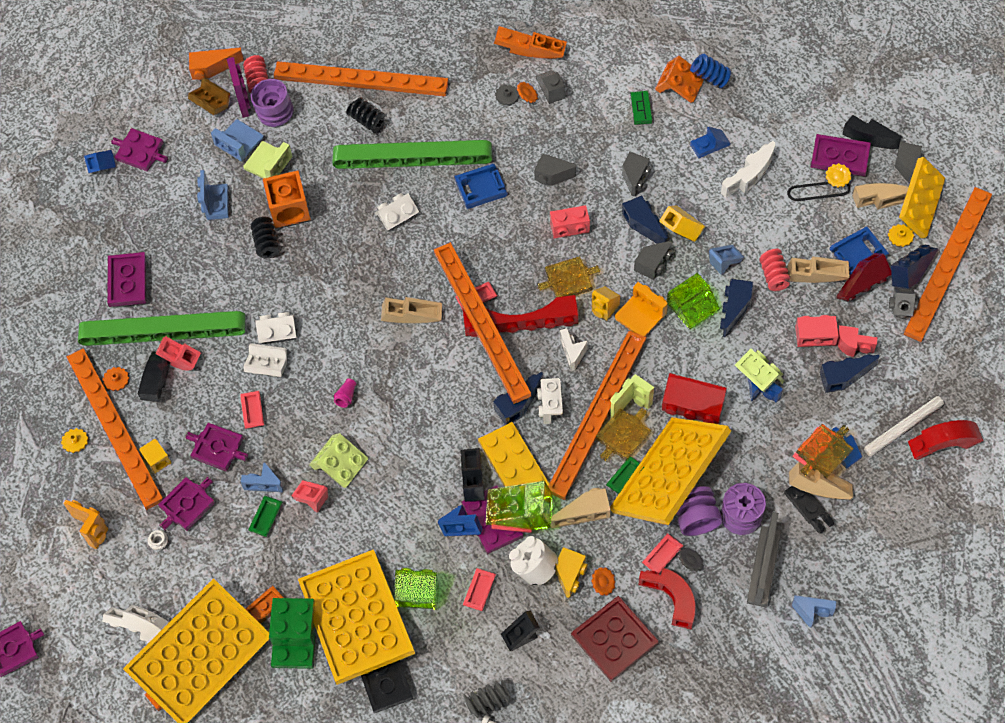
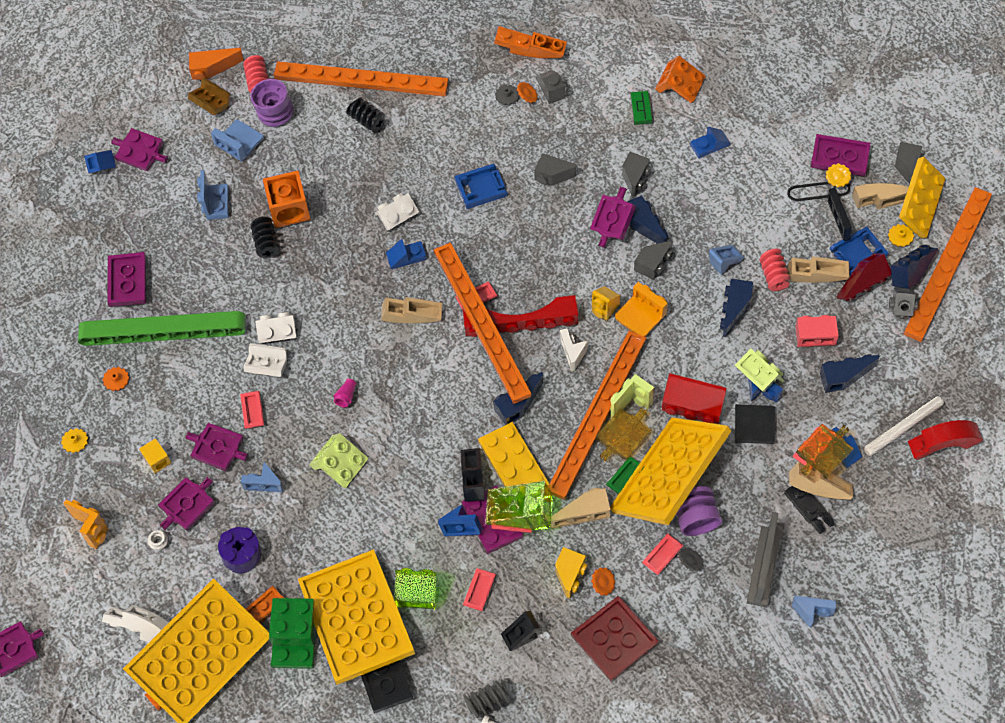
orange plate [67,348,163,510] -> none
black slope [137,351,170,402] -> none
coral brick [155,336,201,370] -> none
magenta plate [227,57,251,118] -> none
yellowish green bracket [243,141,293,178] -> none
green tile [248,496,283,537] -> none
coral slope [291,480,328,512] -> none
bright green beam [332,140,492,169] -> none
white brick [509,536,558,585] -> none
clear yellow plate [537,256,600,297] -> none
white bracket [537,378,563,424] -> none
coral brick [550,205,590,239] -> none
red arch [638,568,695,630] -> none
yellow slope [659,205,705,242] -> none
clear neon green slope [667,272,720,330] -> none
blue piece [690,53,731,88] -> none
white slope [721,141,776,198] -> none
medium lavender wheel [721,483,766,535] -> none
coral brick [837,325,877,357] -> none
black slope [842,115,903,149] -> none
none -> dark purple brick [218,527,261,574]
none -> blue slope [386,239,427,270]
none -> magenta plate [590,186,636,248]
none -> black tile [735,404,775,444]
none -> black tile [827,188,852,241]

